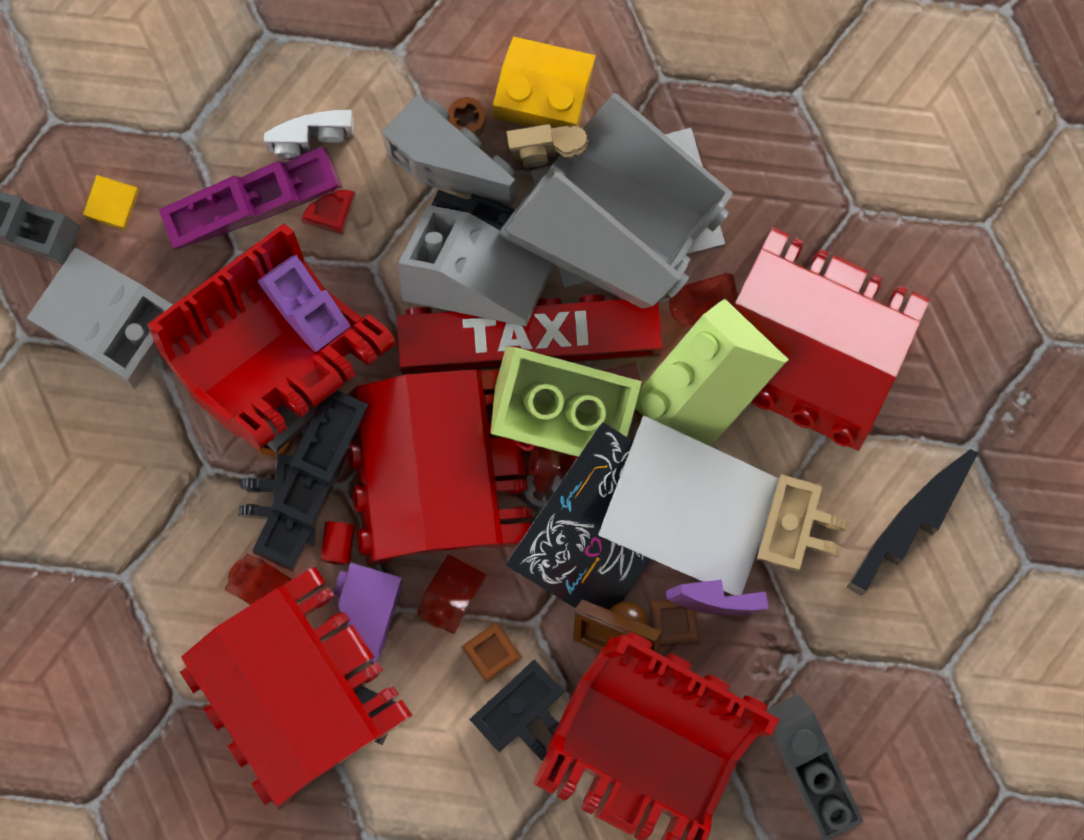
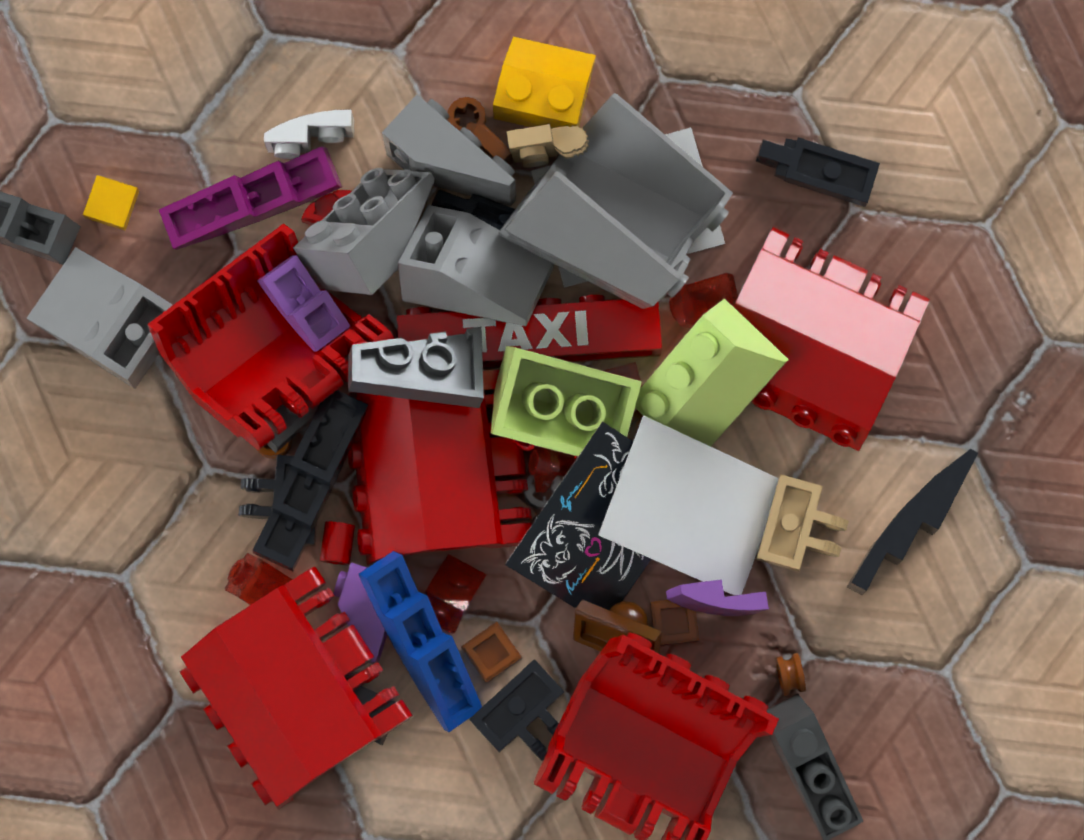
none -> light grey slope [293,168,435,295]
none -> dark grey wing [348,327,484,408]
none -> blue slope [358,551,482,732]
none -> dark orange tile [472,123,513,165]
none -> black hinge [756,137,880,207]
none -> dark orange bush [775,653,806,696]

